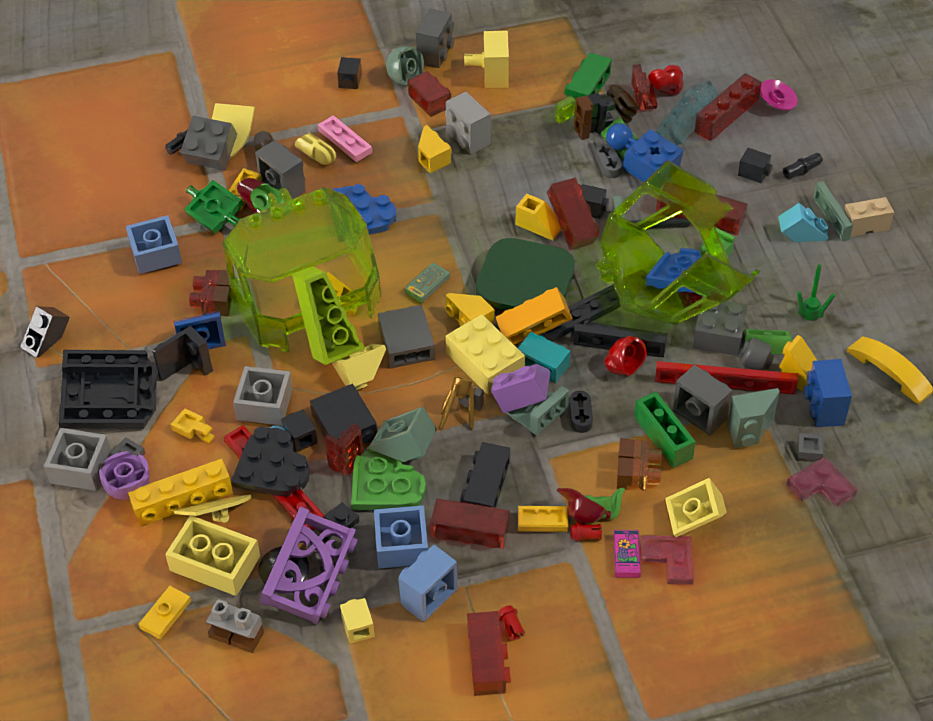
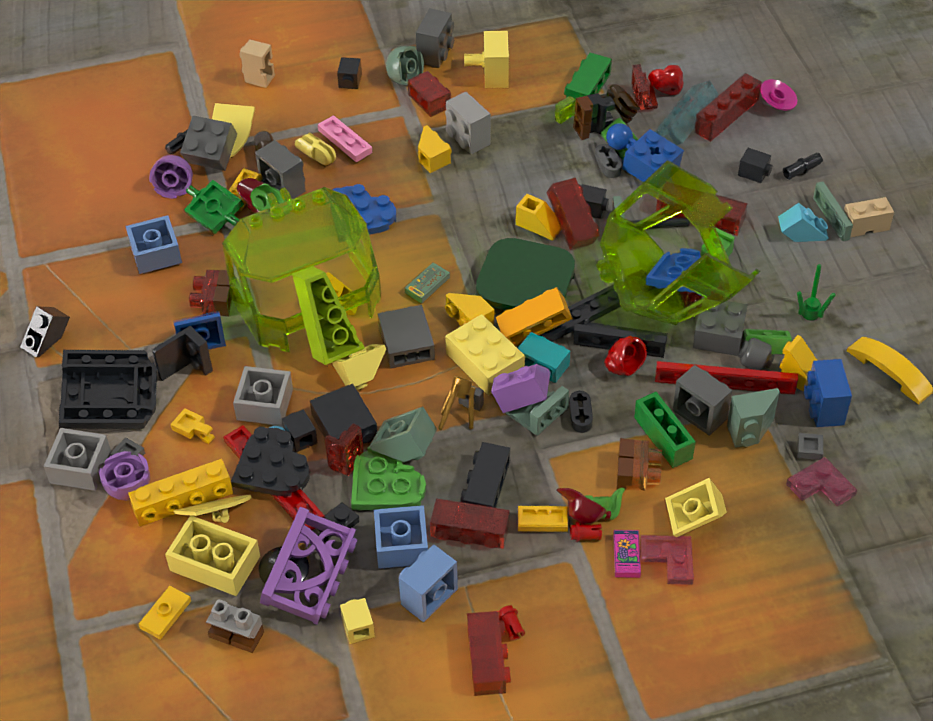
none -> medium lavender cylinder [149,155,193,199]
none -> tan brick [240,39,275,88]

